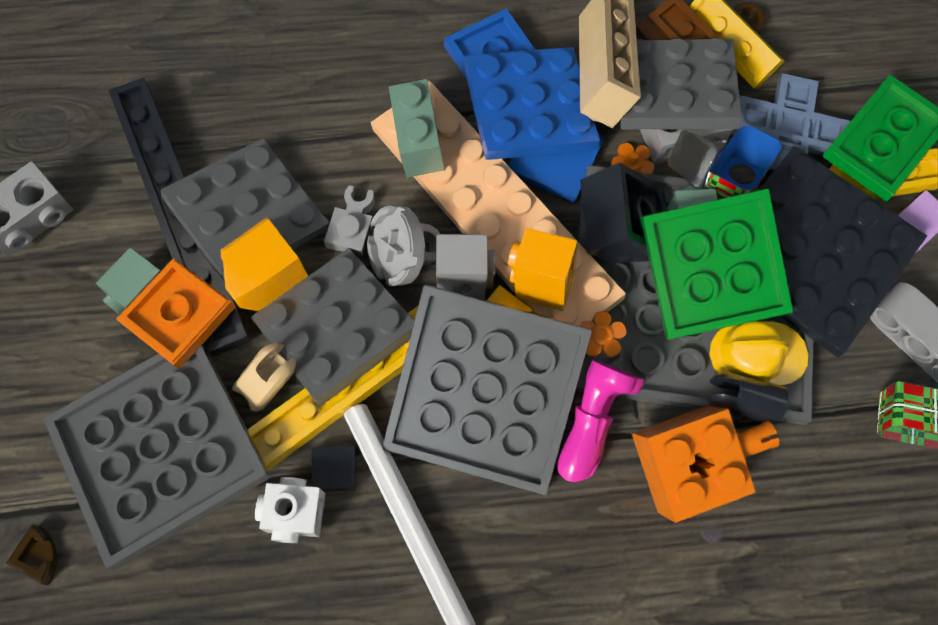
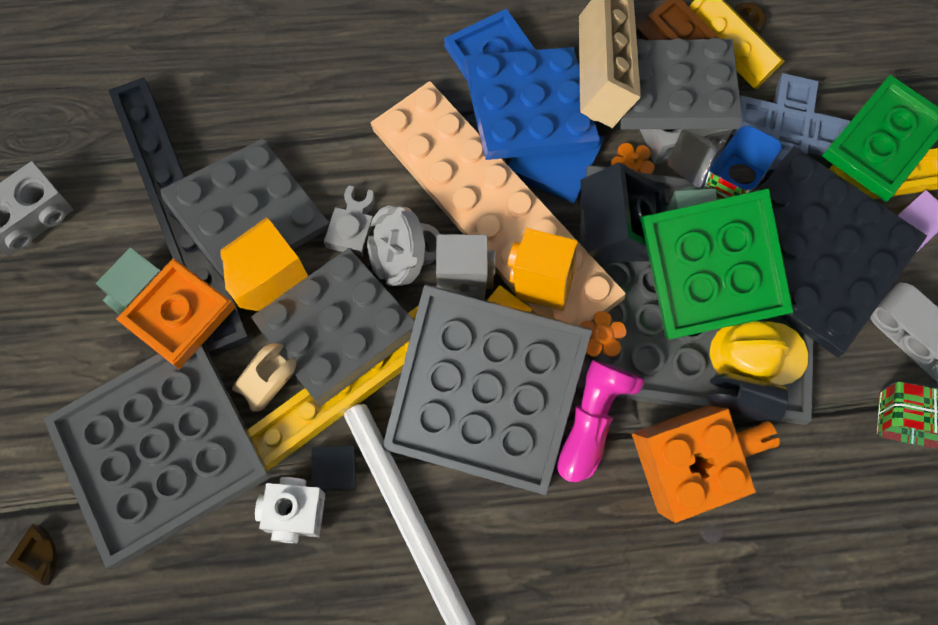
sand green brick [389,79,445,178] -> none

